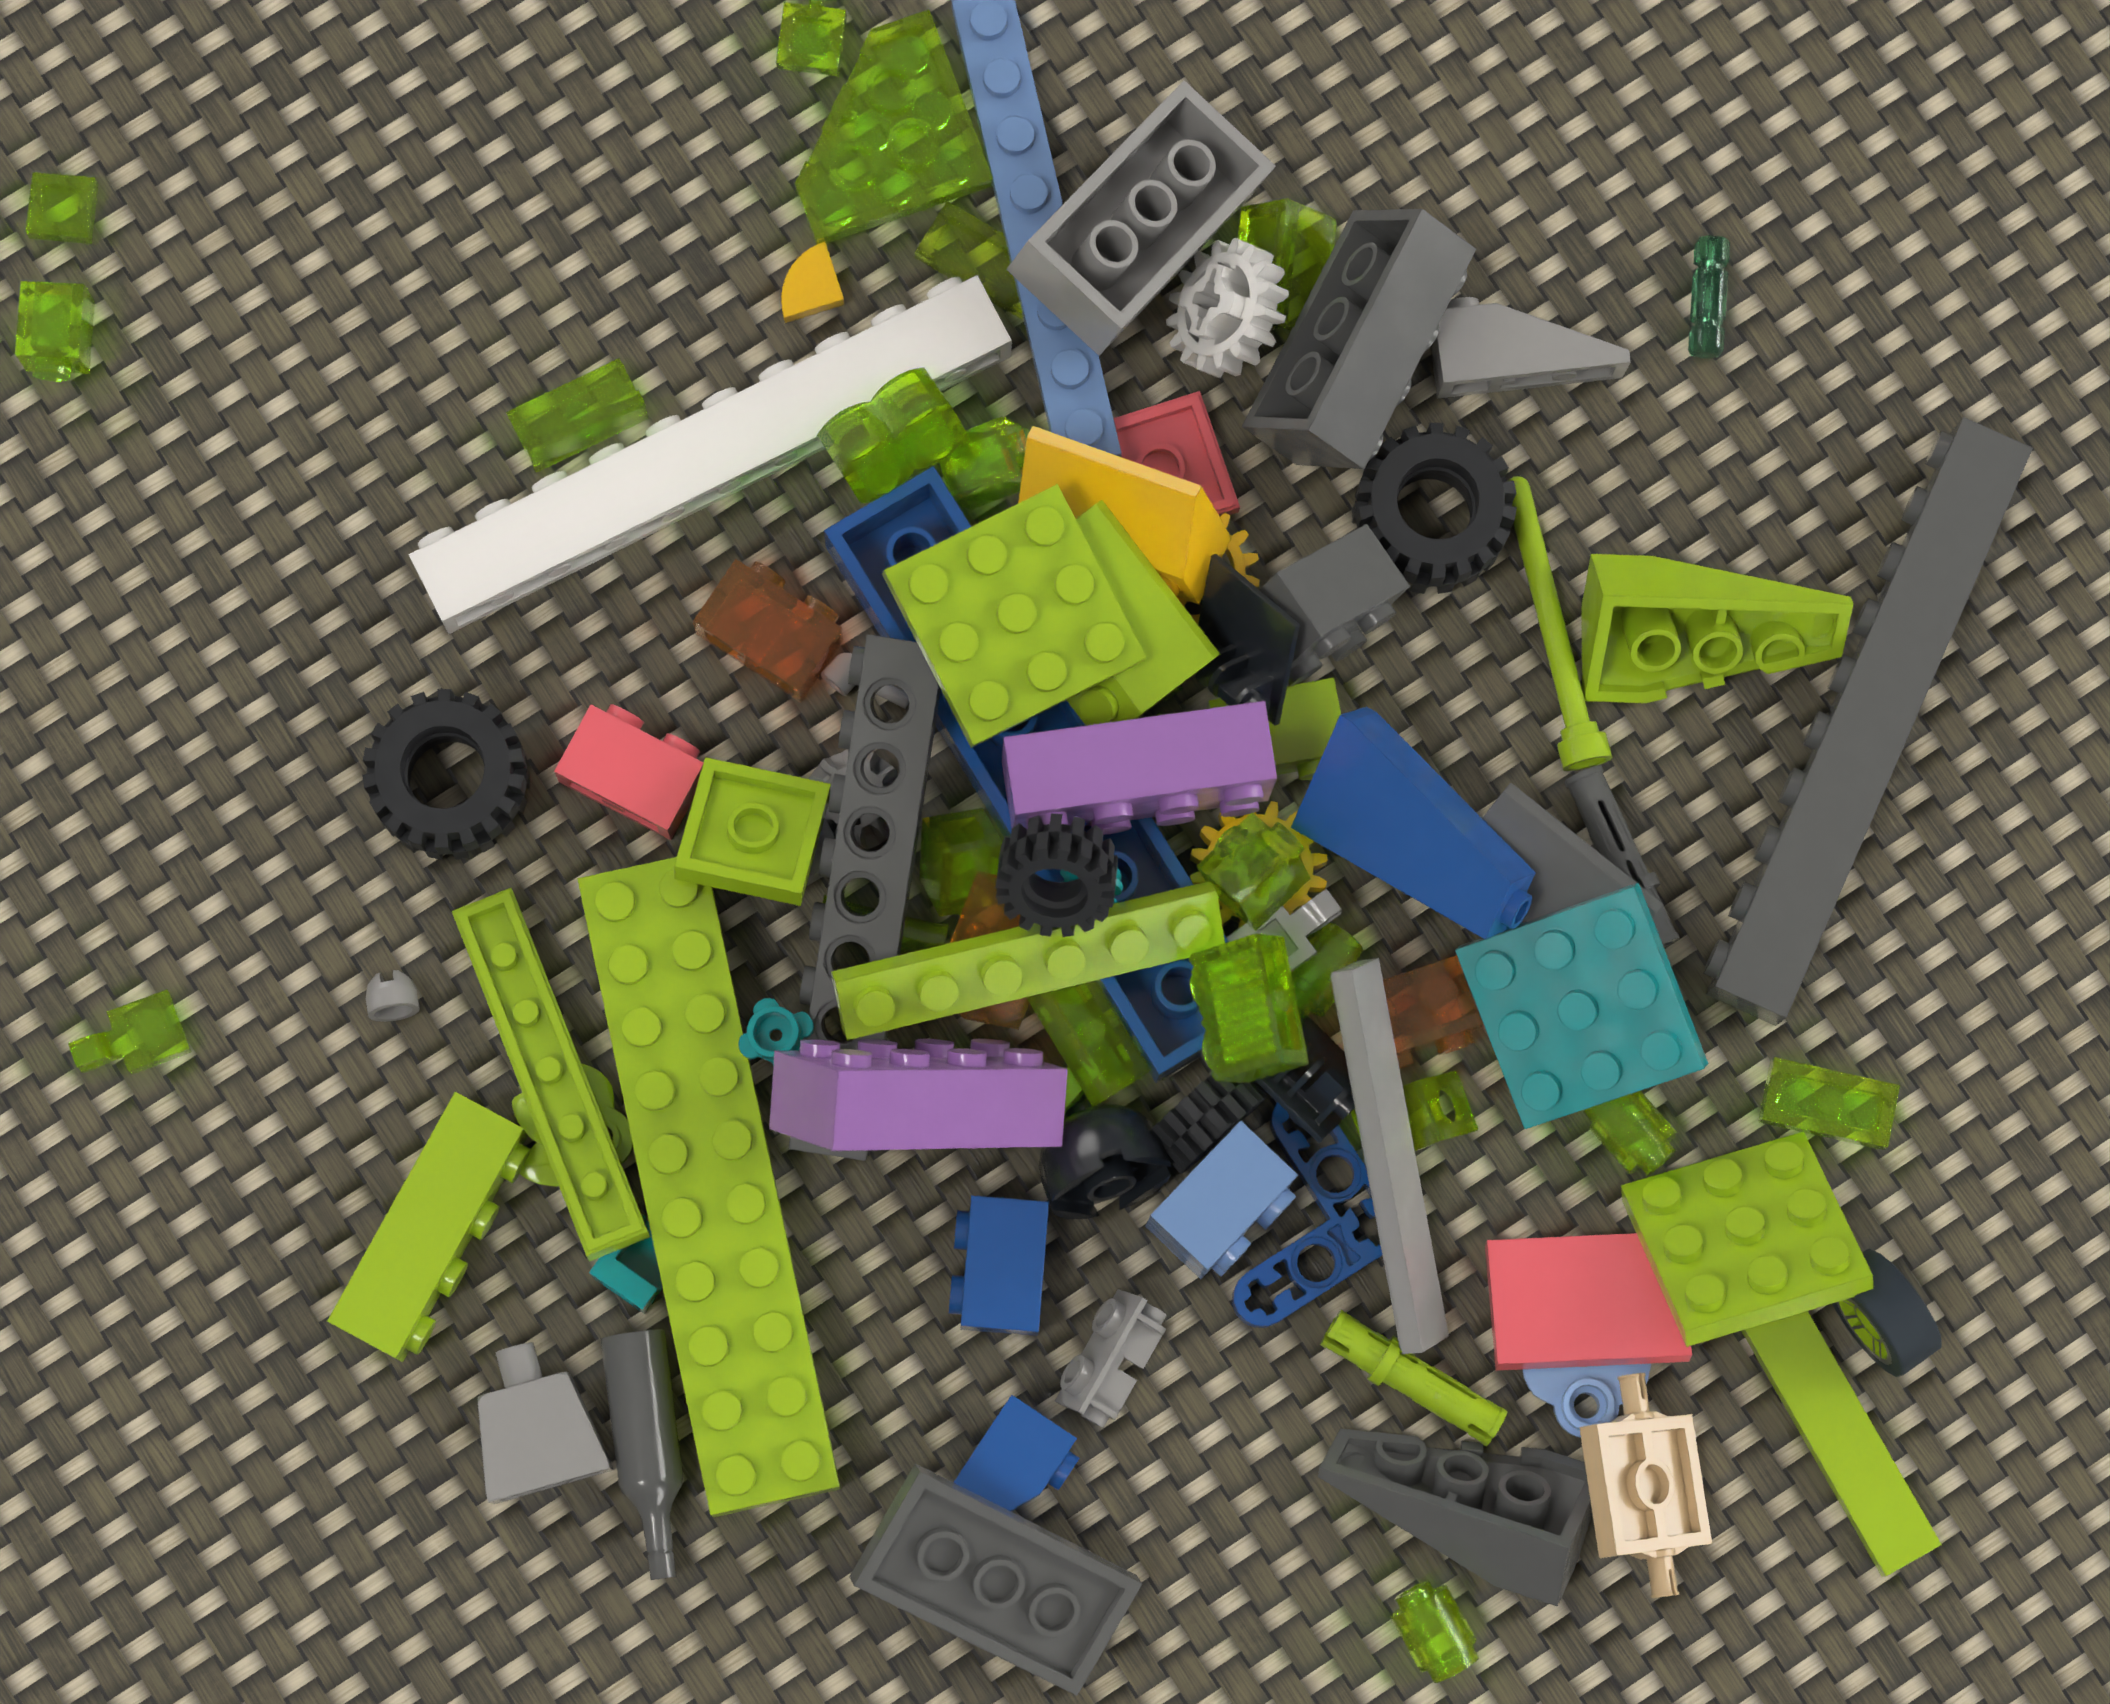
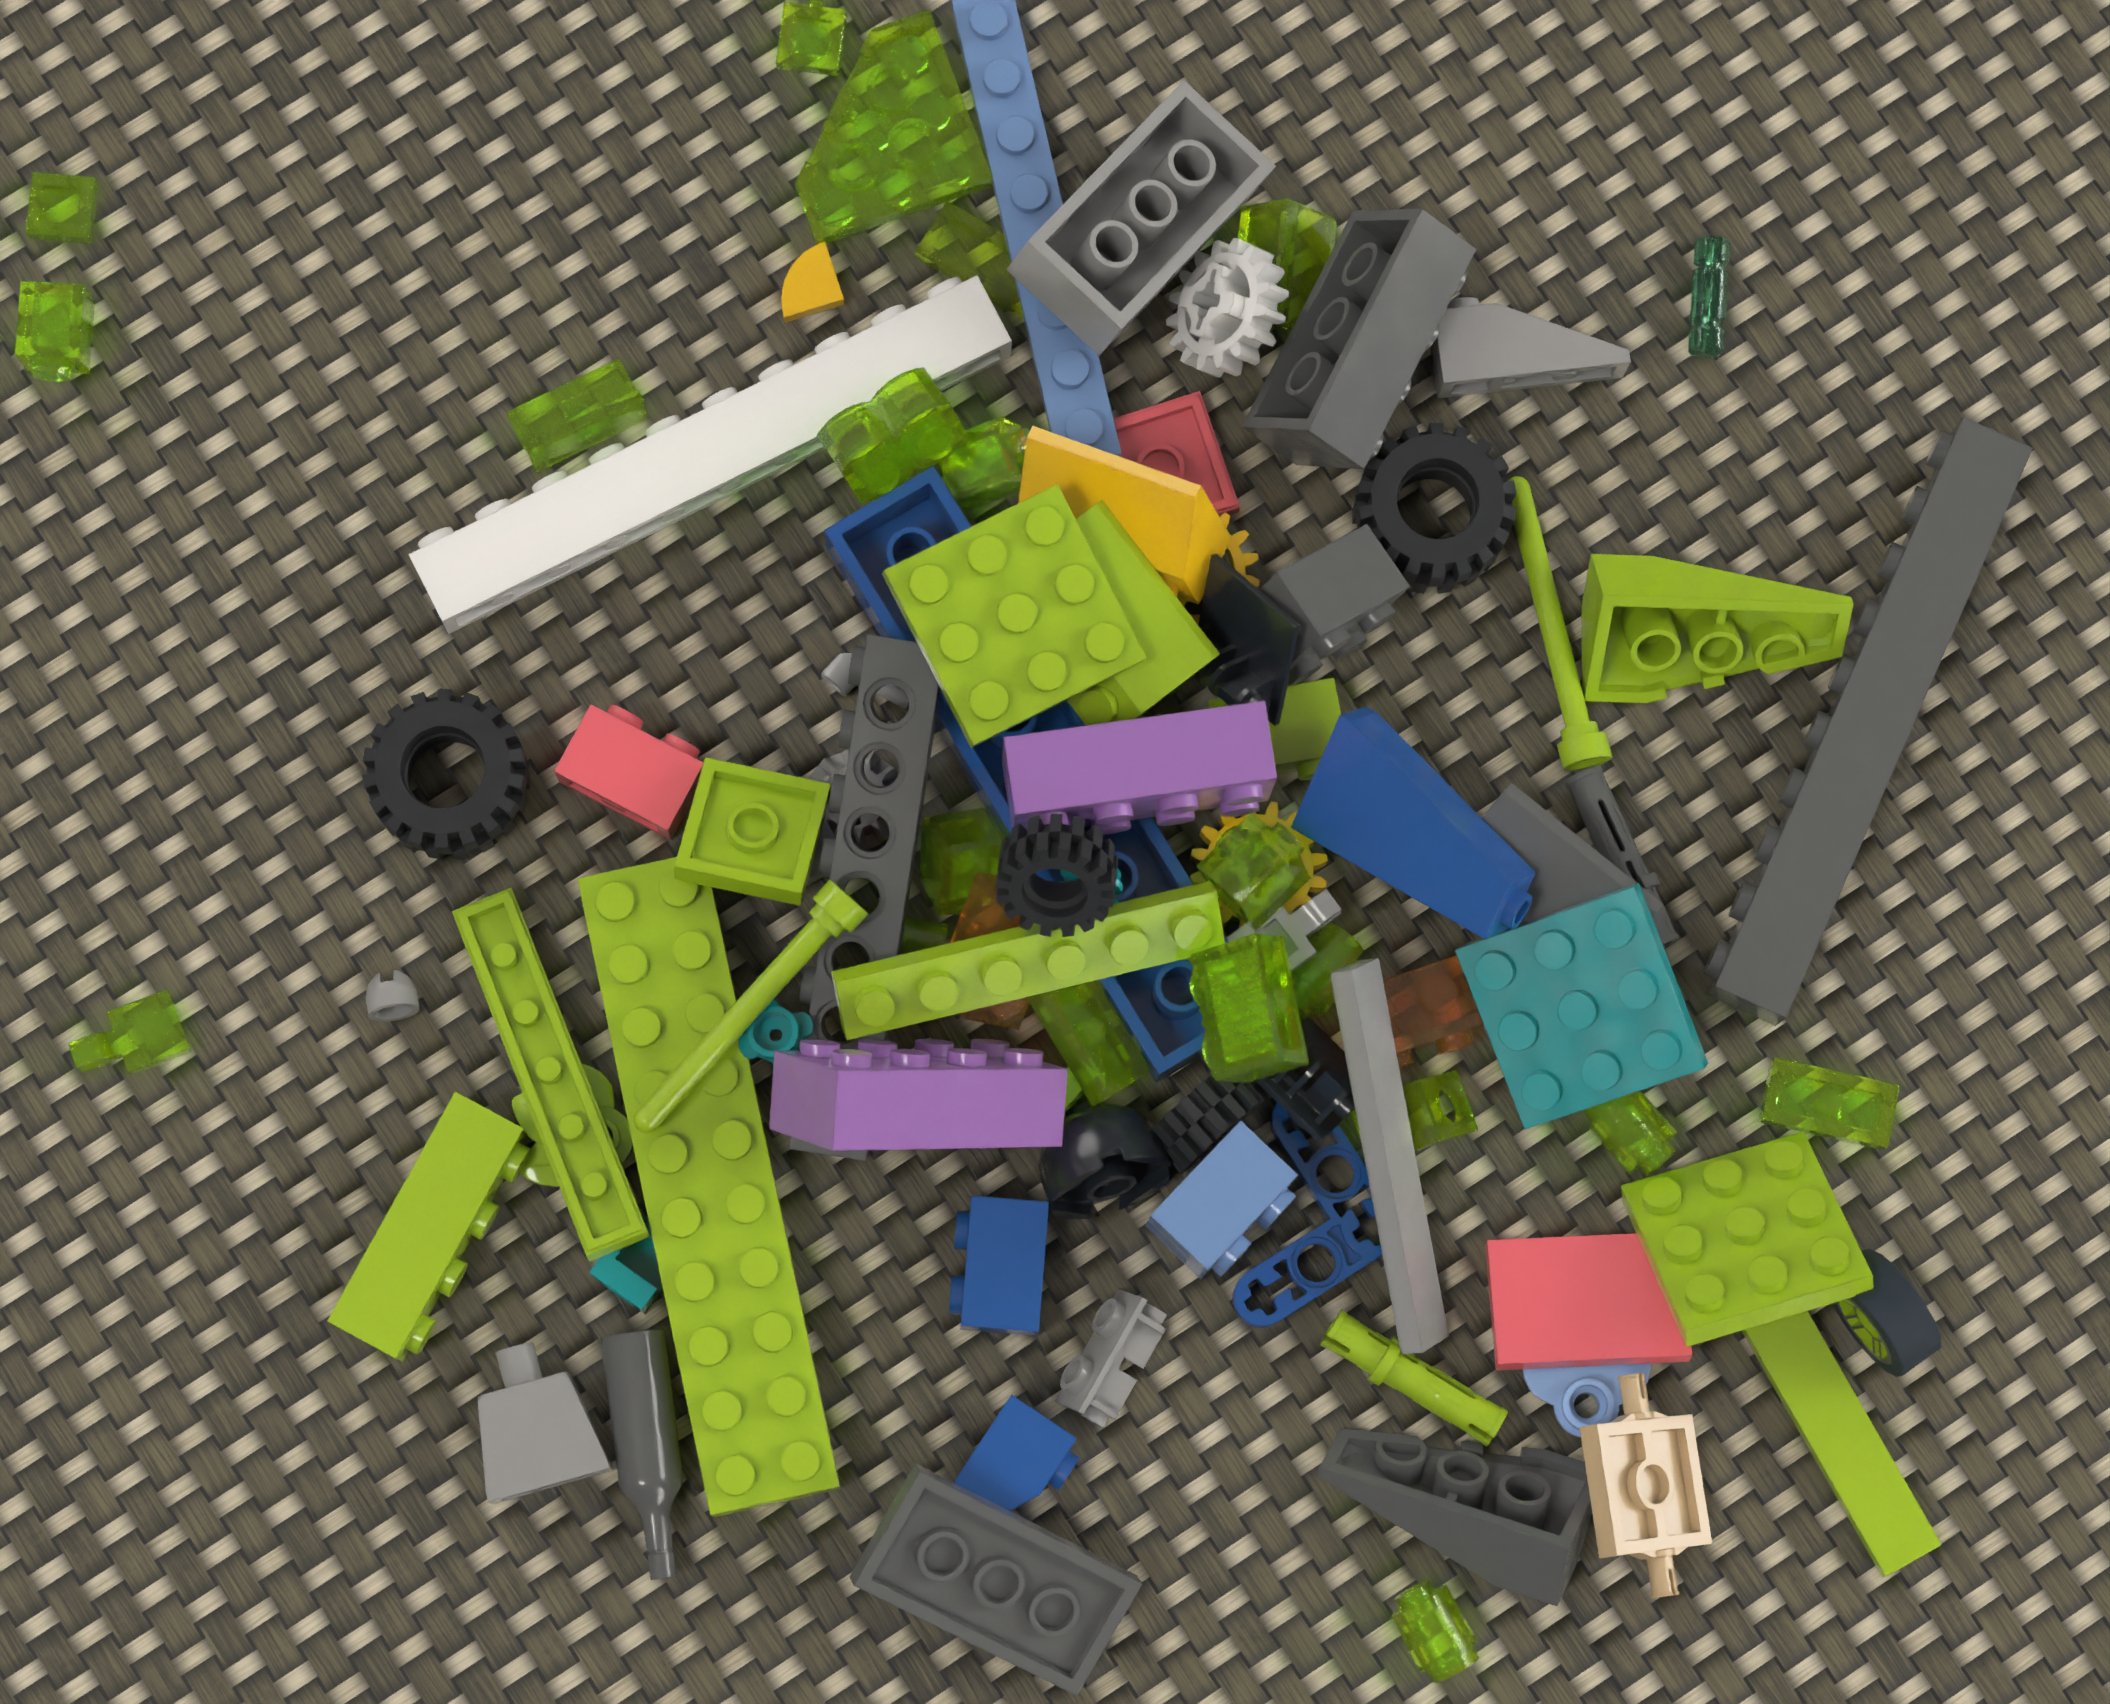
clear orange brick [693,559,843,702] -> none
none -> lime piece [634,879,868,1133]

